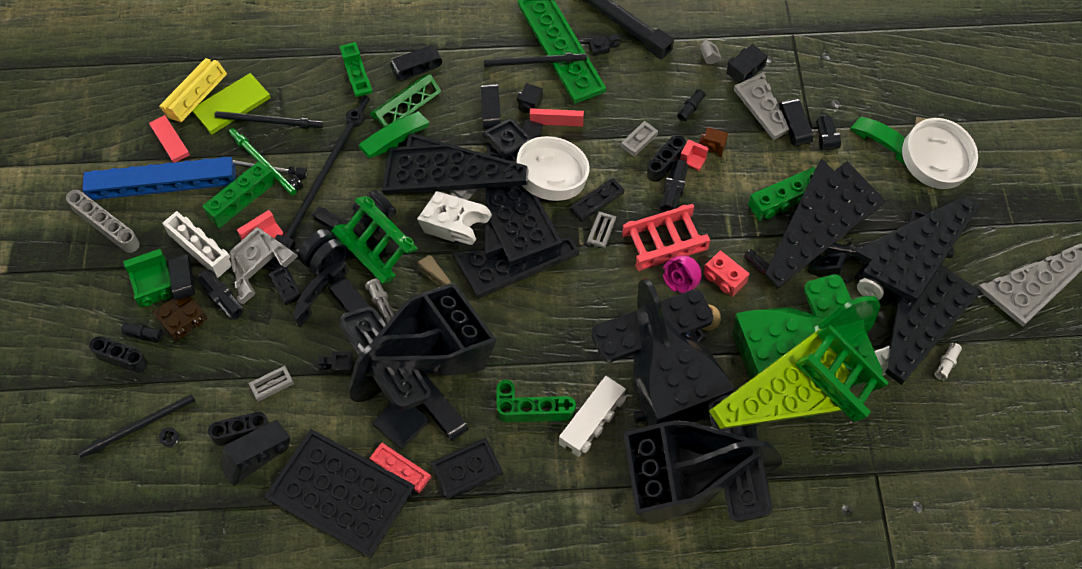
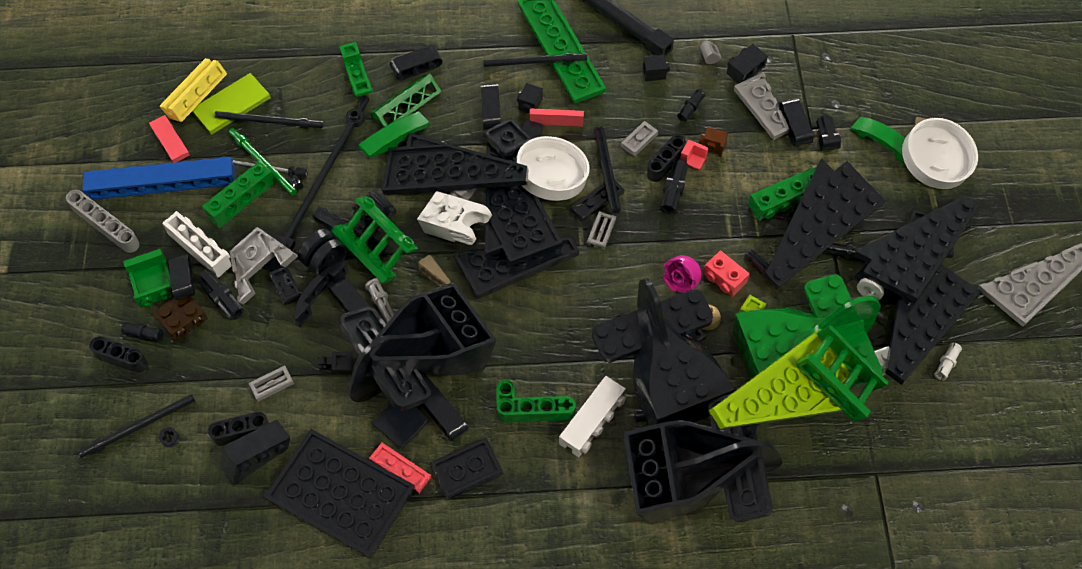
coral panel [237,210,284,240] -> none
black plate [589,34,620,56] -> none
coral fence [622,204,710,271] -> none
black slope [808,252,847,278] -> none
none -> black axle [594,126,621,214]
none -> black brick [643,55,670,81]
none -> lime tile [739,295,766,312]

